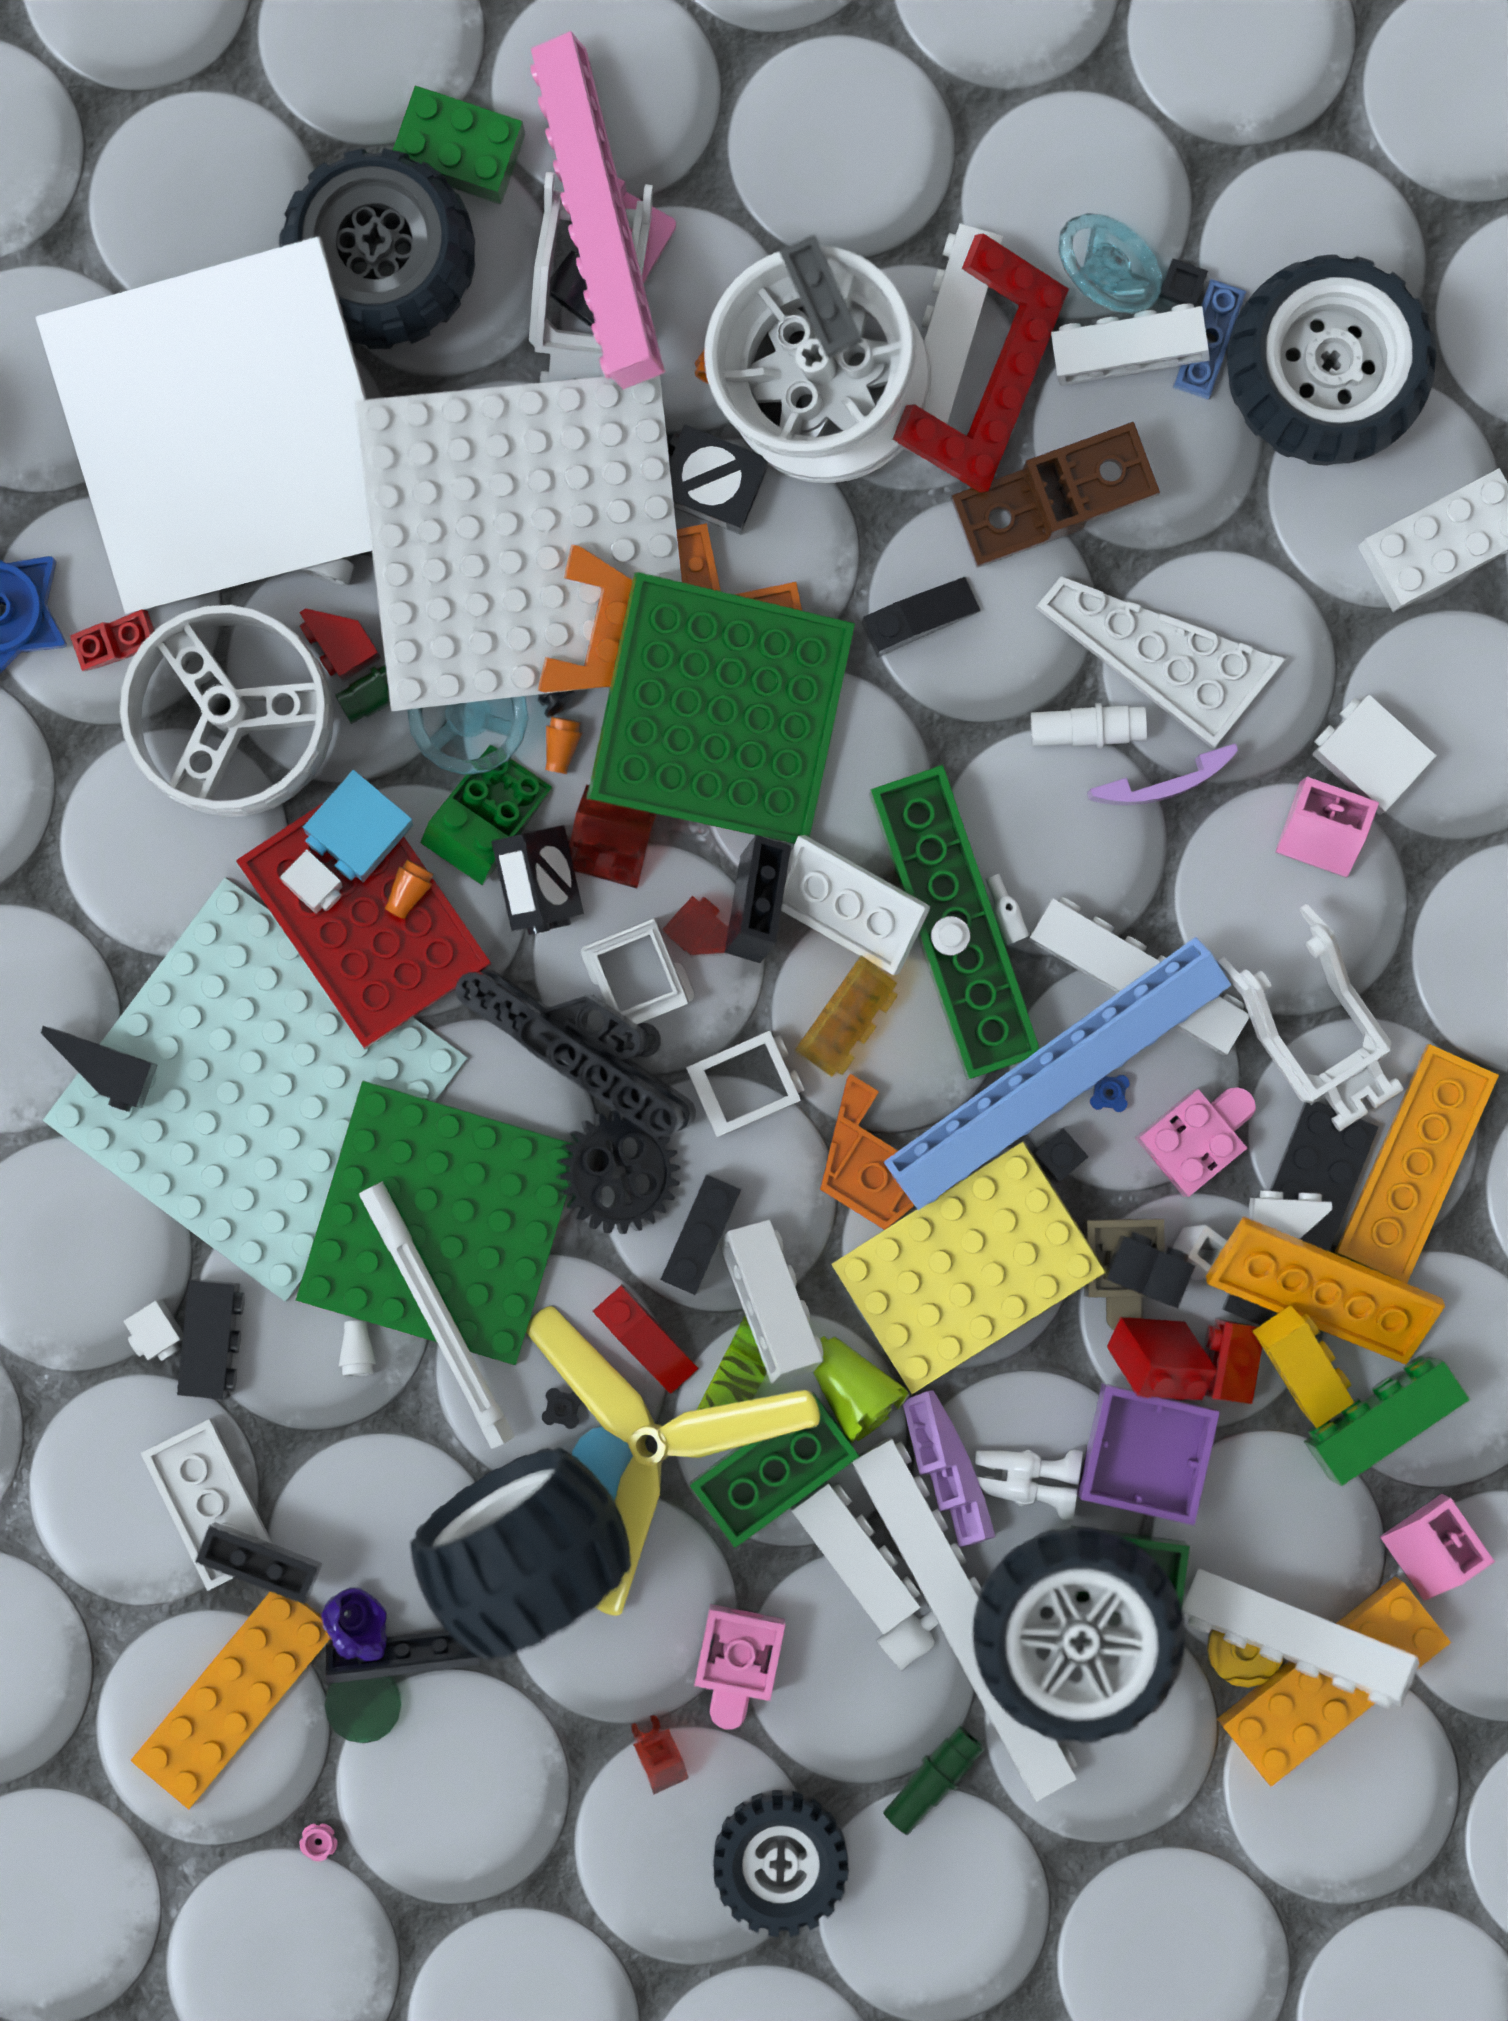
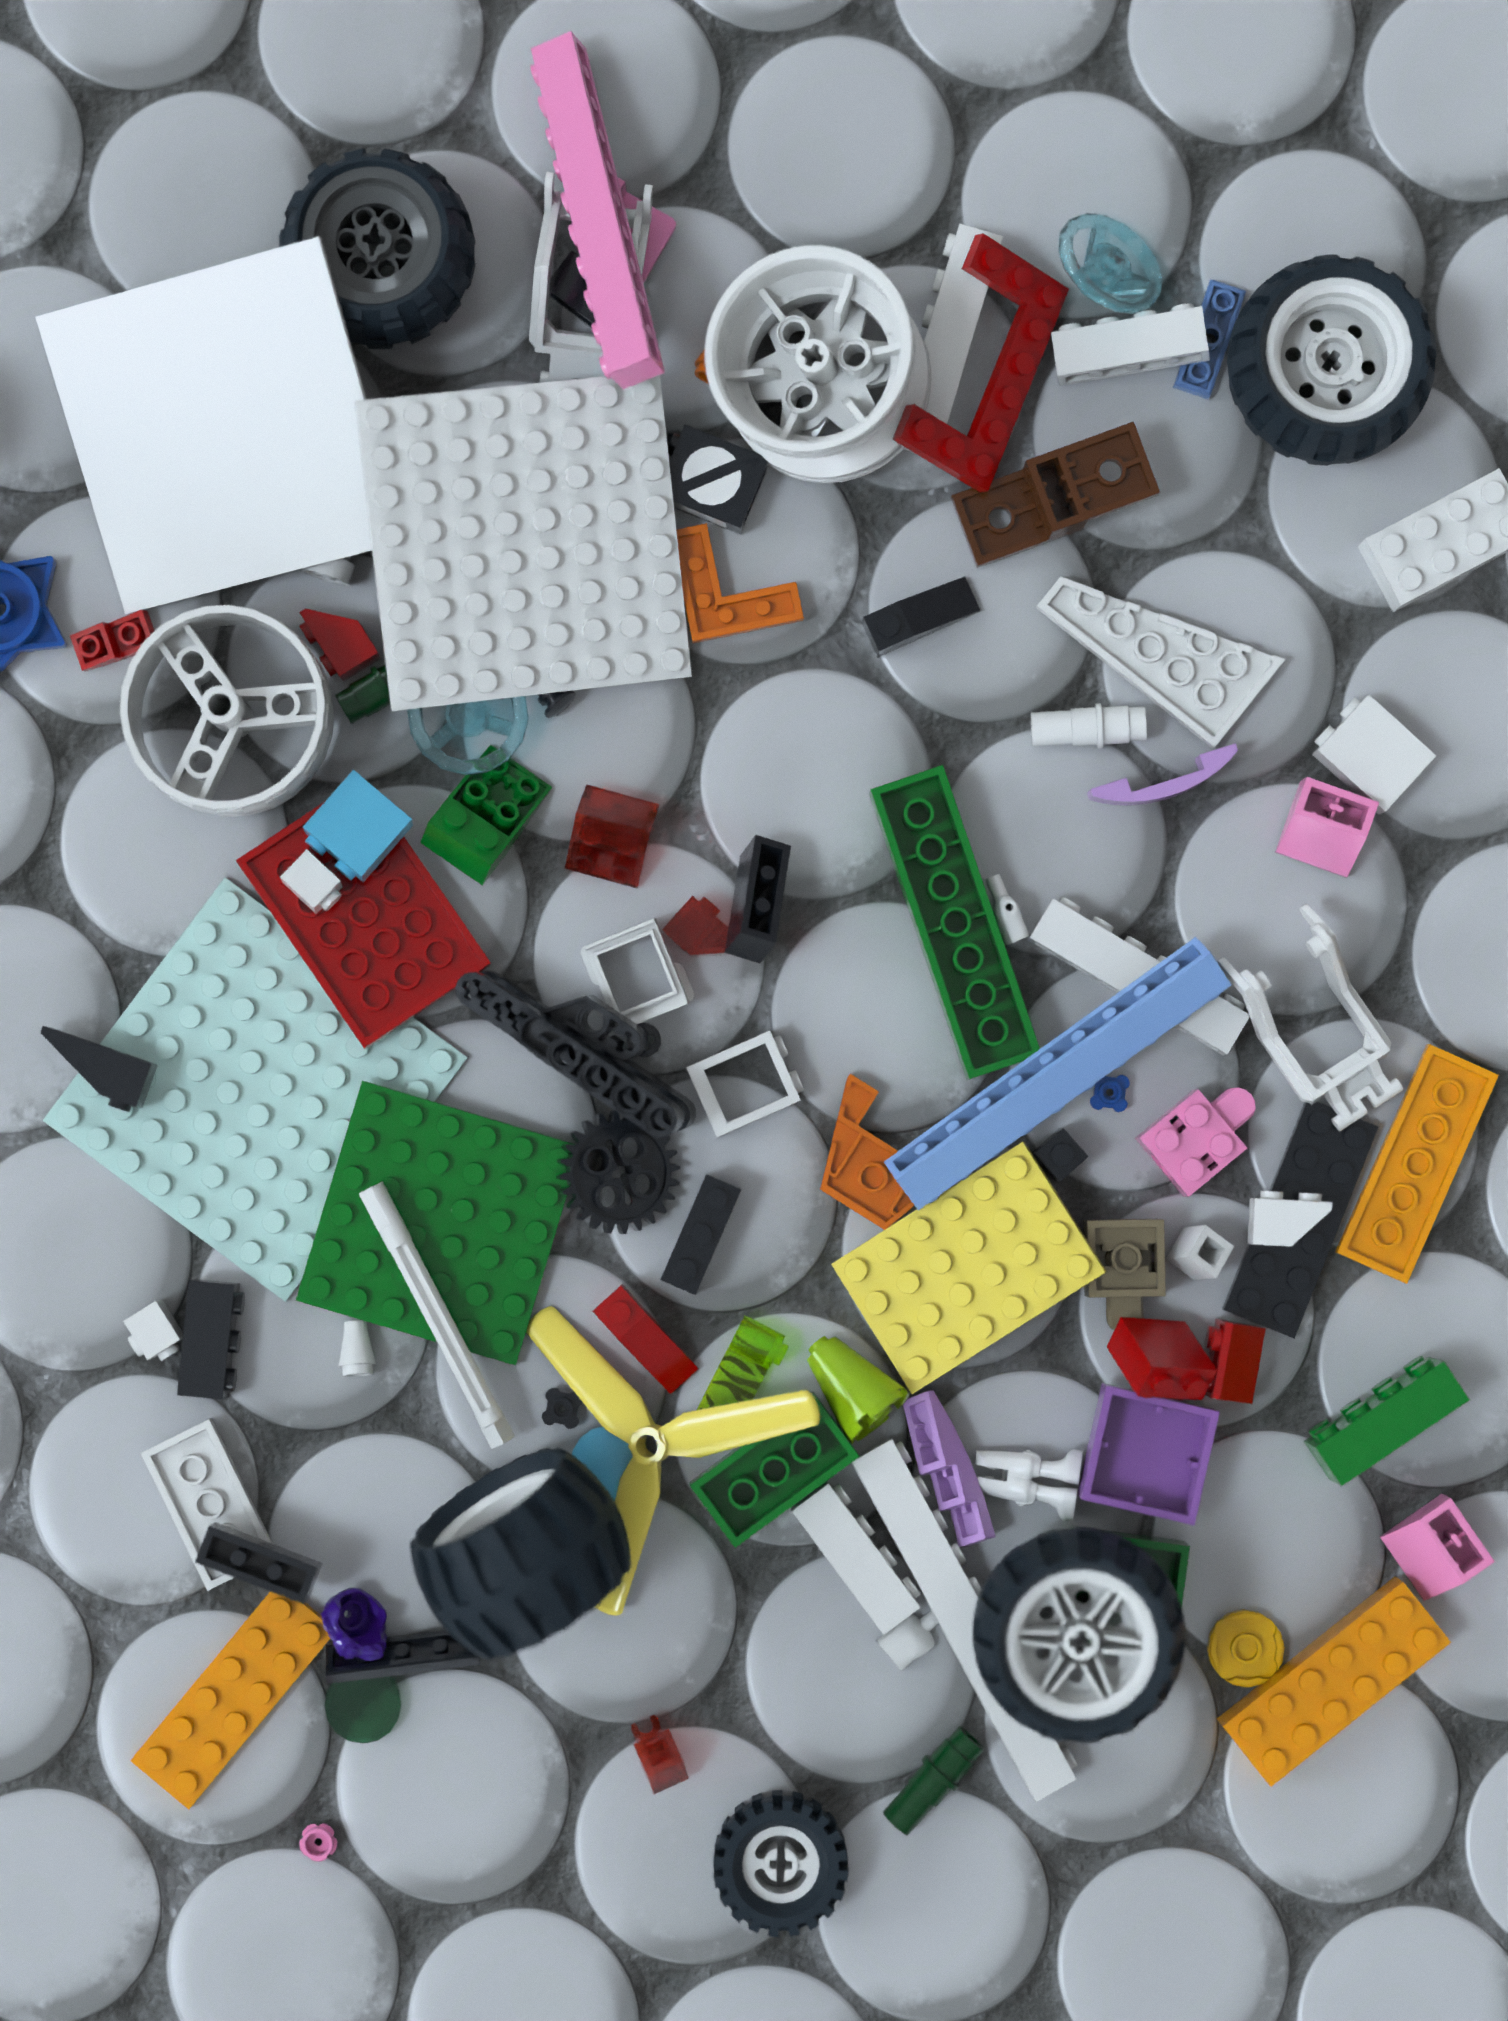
orange cone [385,860,434,919] -> none
green brick [393,85,525,204] -> none
black brick [491,825,584,935] -> none
orange wing [537,545,632,693] -> none
orange cone [545,717,583,774] -> none
green plate [587,572,855,844] -> none
bright pink brick [694,1604,785,1729] -> none
white brick [719,1219,823,1384] -> none
dark grey plate [779,234,863,358] -> none
white plate [781,835,931,975] -> none
clear yellow slope [794,955,898,1078] -> none
white plate [931,916,970,955] -> none
black brick [1103,1232,1196,1309] -> none
black plate [1158,258,1208,307] -> none
white brick [1182,1568,1419,1708] -> none
light orange plate [1205,1216,1445,1365] -> none
yellow brick [1253,1305,1354,1428] -> none

